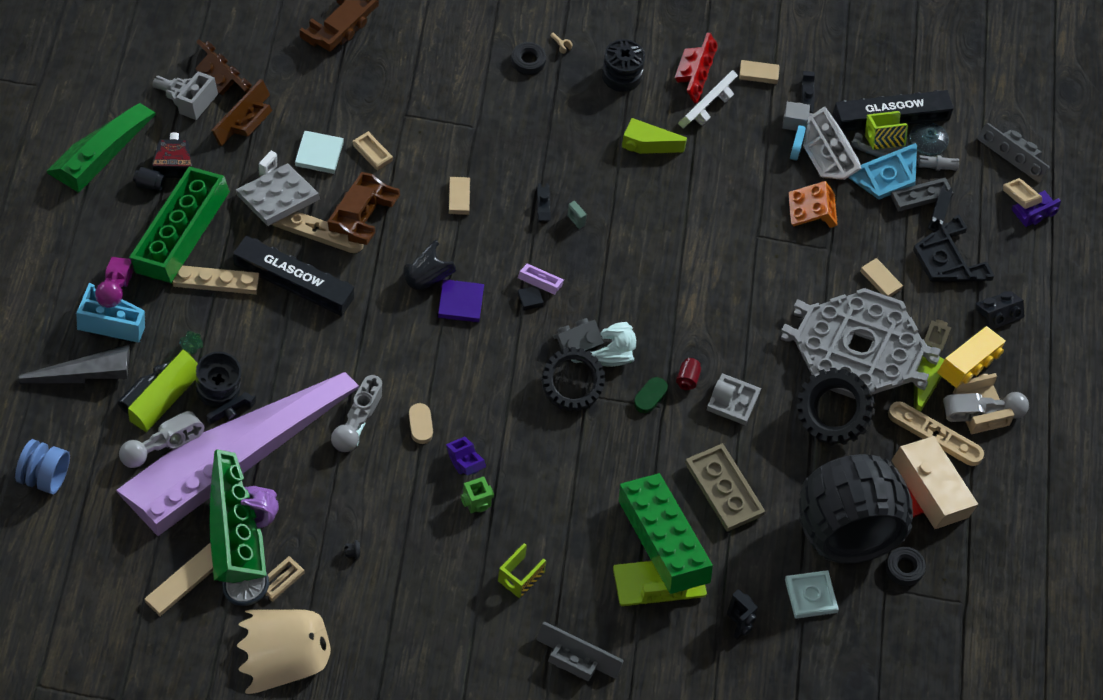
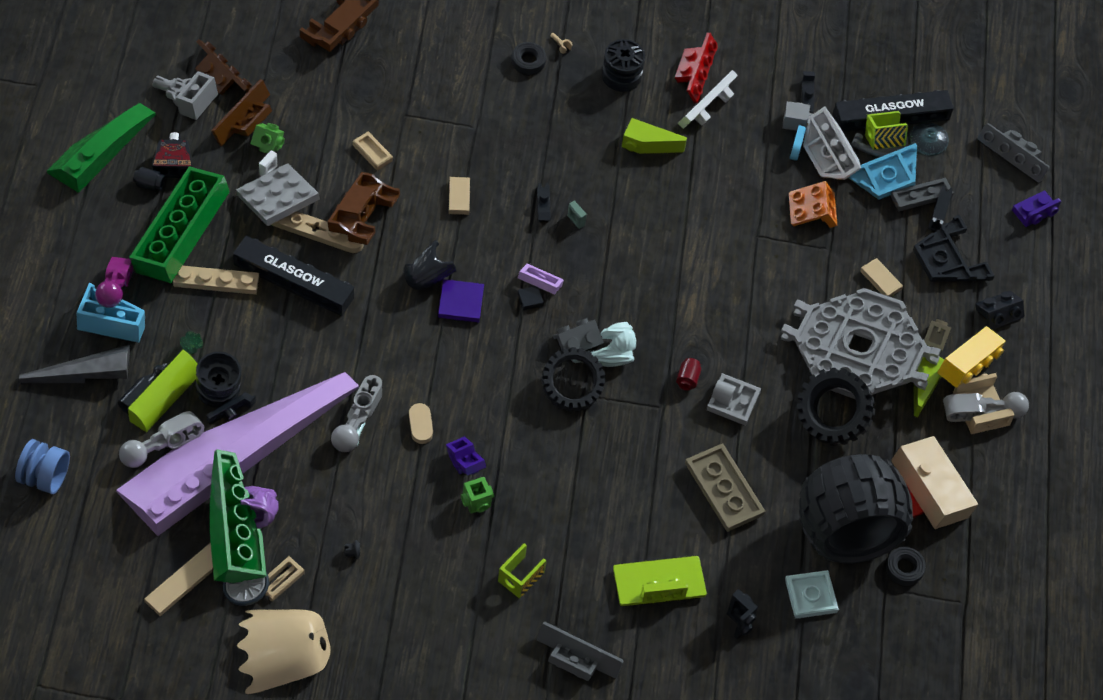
light aqua tile [295,131,344,174] -> none
green brick [619,473,713,594] -> none
dark green tile [634,377,668,413] -> none
tan tile [739,60,779,84] -> none
tan piece [888,402,984,466] -> none
light grey pin [918,155,959,171] -> none
tan tile [1003,178,1042,209] -> none
none -> bright green brick [250,123,285,153]

